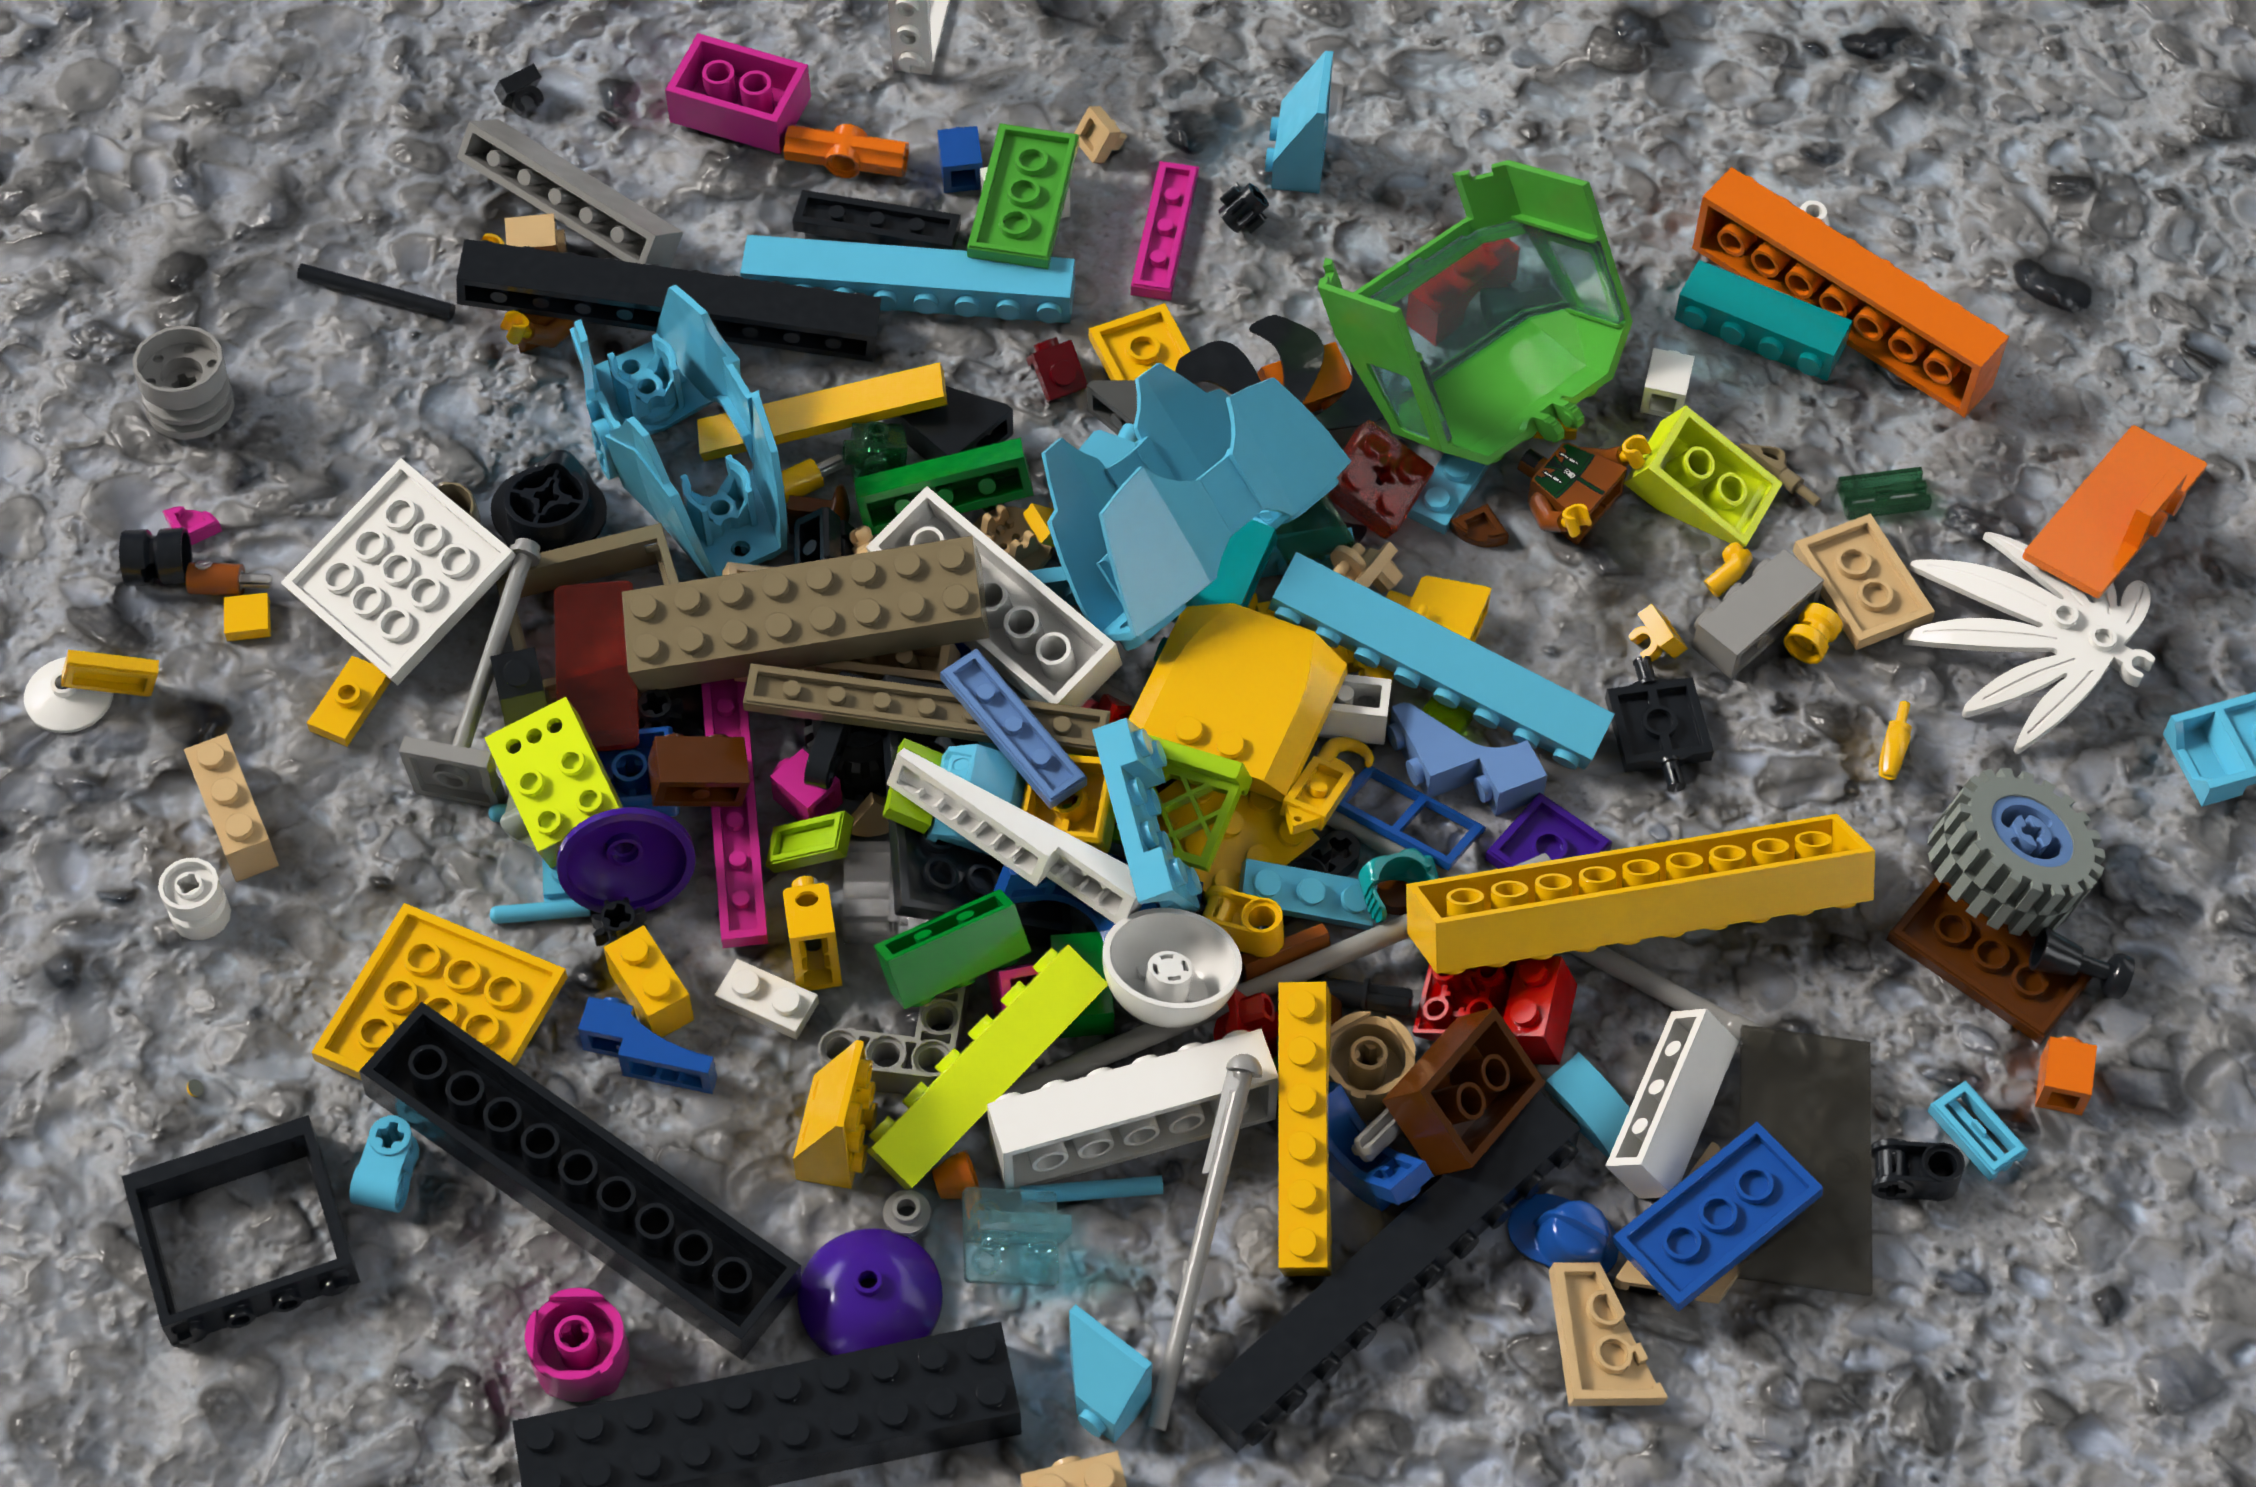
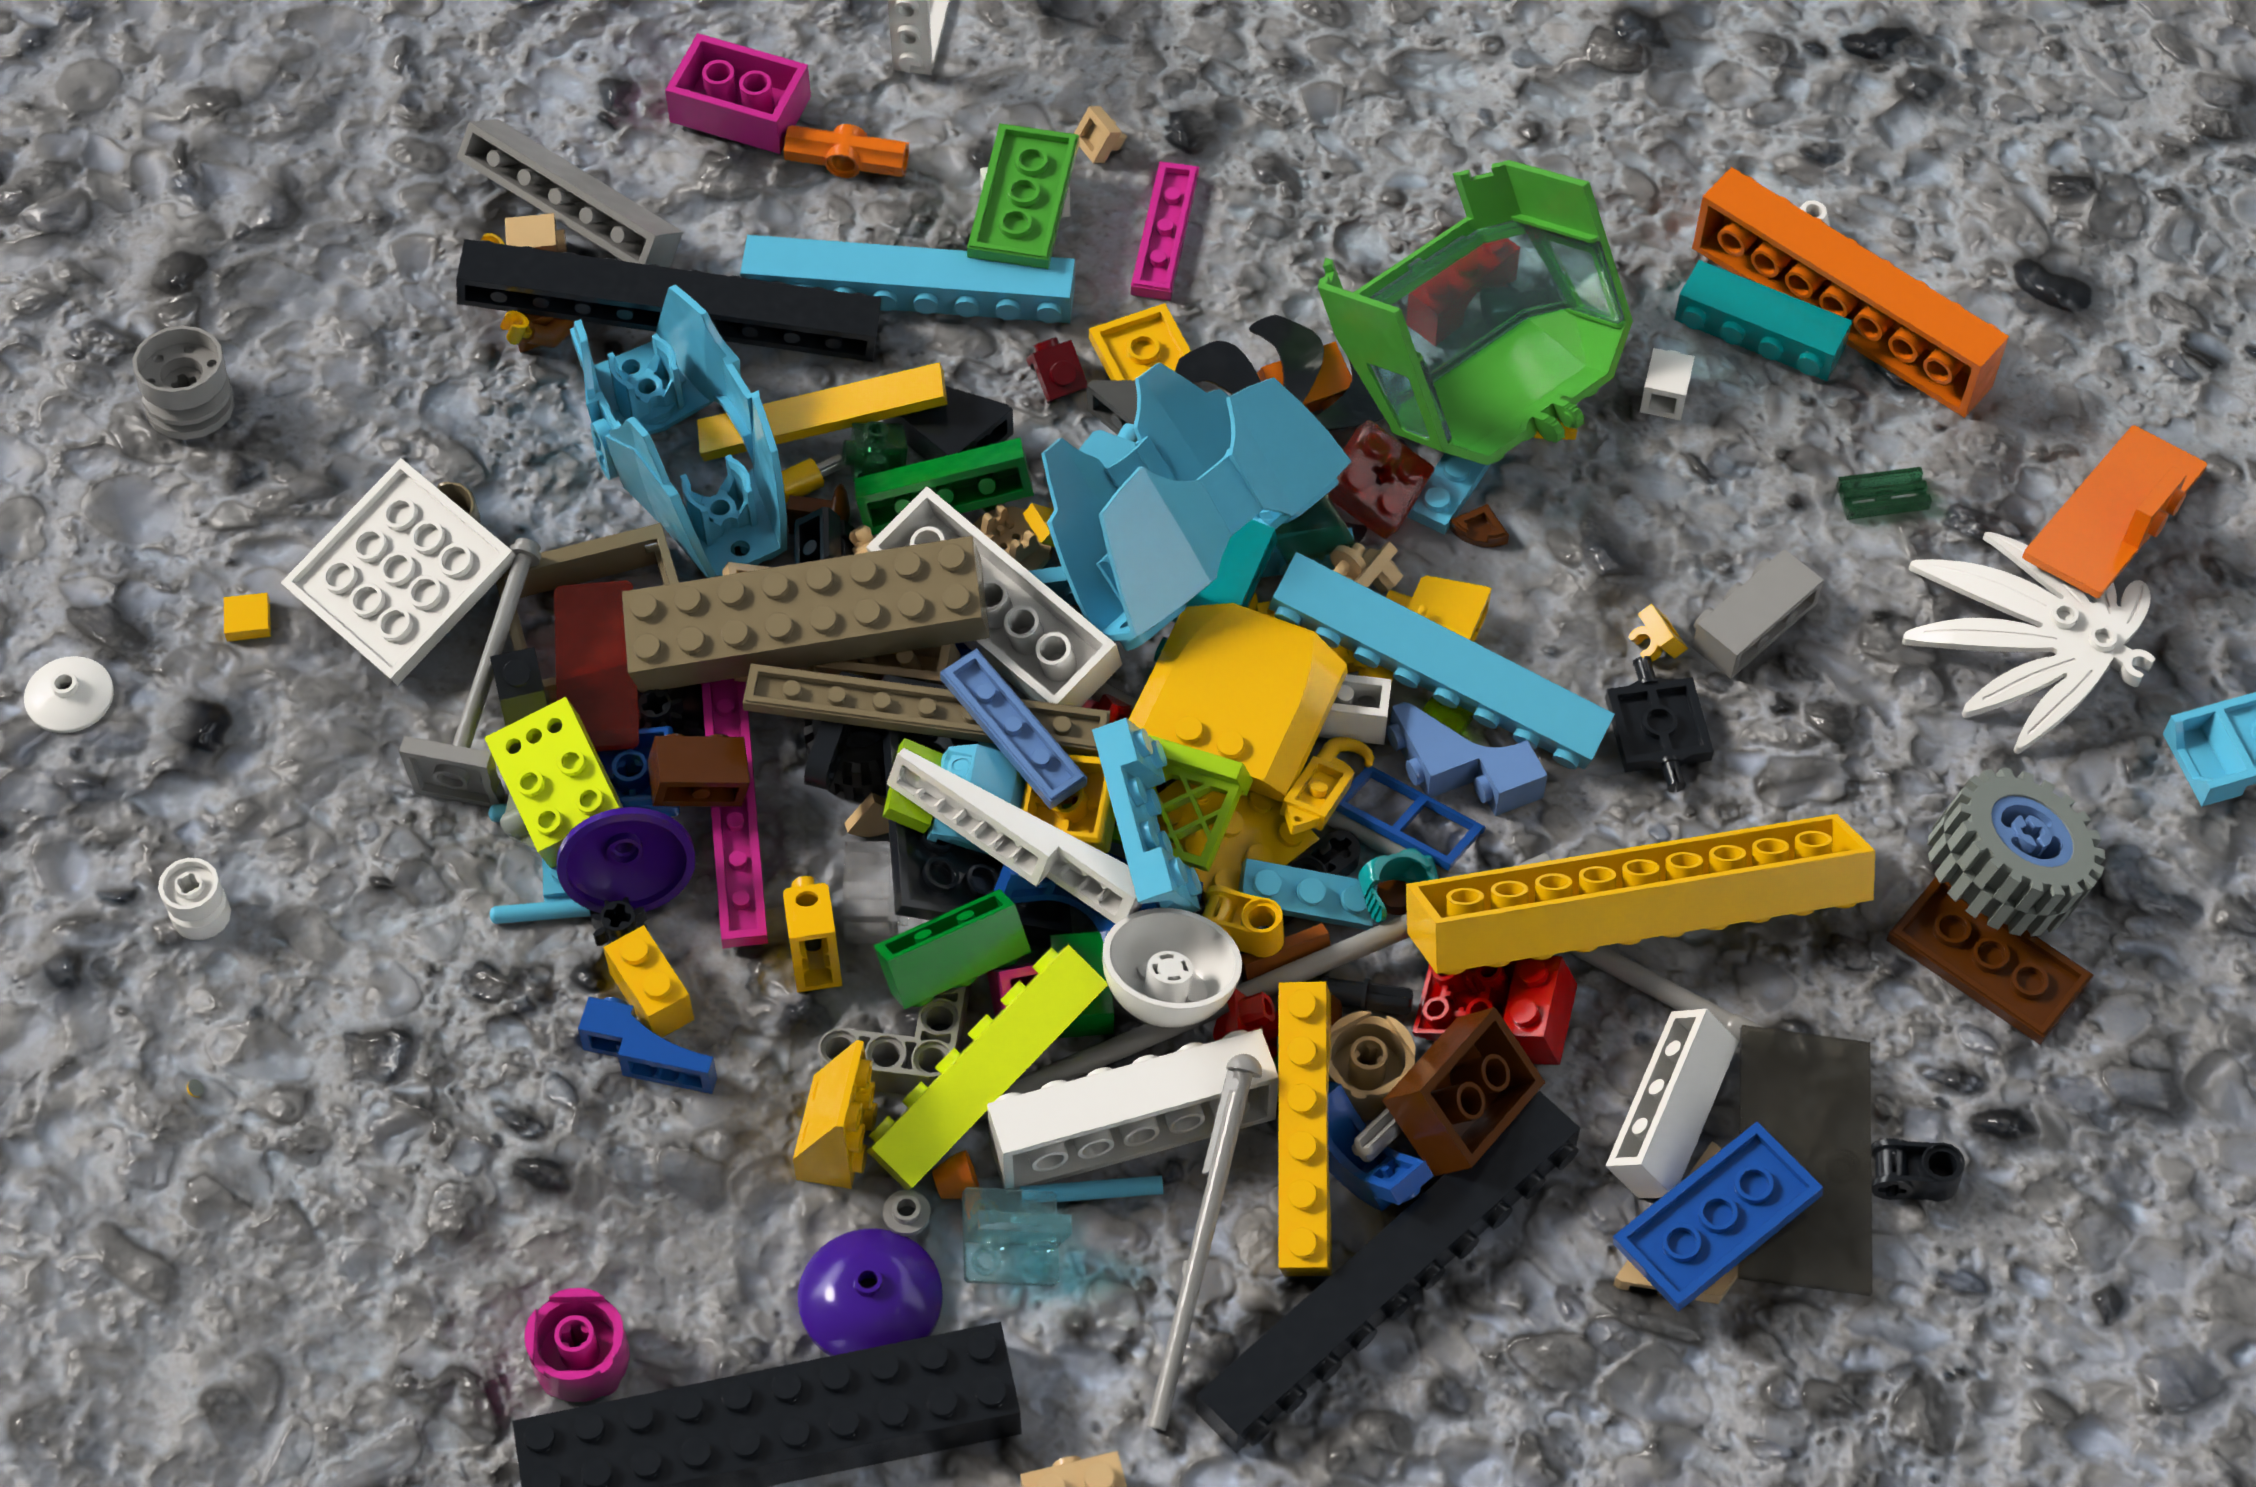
yellow tile [61,649,159,697] -> none
black wheel [119,527,193,587] -> none
black window [121,1115,360,1346] -> none
dark pink tile [162,506,222,546] -> none
tan brick [184,733,279,882] -> none
dark orange piece [186,560,273,596] -> none
black bar [297,263,456,320] -> none
yellow plate [307,656,391,747] -> none
yellow plate [311,903,568,1081] -> none
medium azure piece [349,1115,420,1213] -> none
black brick [359,1002,801,1360] -> none
black piece [491,450,607,553] -> none
black tile [494,64,544,116] -> none
white plate [714,959,819,1040] -> none
lime tile [765,810,854,873] -> none
dark pink brick [770,748,843,821] -> none
black plate [792,190,961,250] -> none
blue brick [937,126,983,193] -> none
medium azure slope [1069,1304,1152,1443] -> none
black gear [1218,182,1269,234] -> none
medium azure slope [1265,51,1334,194] -> none
dark purple tile [1485,793,1612,869] -> none
blue piece [1507,1193,1619,1274] -> none
torso [1517,435,1652,545] -> none
medium azure slope [1544,1052,1630,1159] -> none
tan wing [1549,1262,1668,1406] -> none
neon yellow slope [1623,405,1783,548] -> none
yellow arm [1703,542,1753,598] -> none
dark tan hand [1738,443,1822,507] -> none
yellow wheel [1783,603,1843,664] -> none
tan plate [1793,513,1935,650] -> none
yellow hand [1878,701,1912,780] -> none
medium azure tile [1927,1080,2028,1181] -> none
black piece [2029,927,2135,1000] -> none
orange brick [2035,1036,2097,1116] -> none

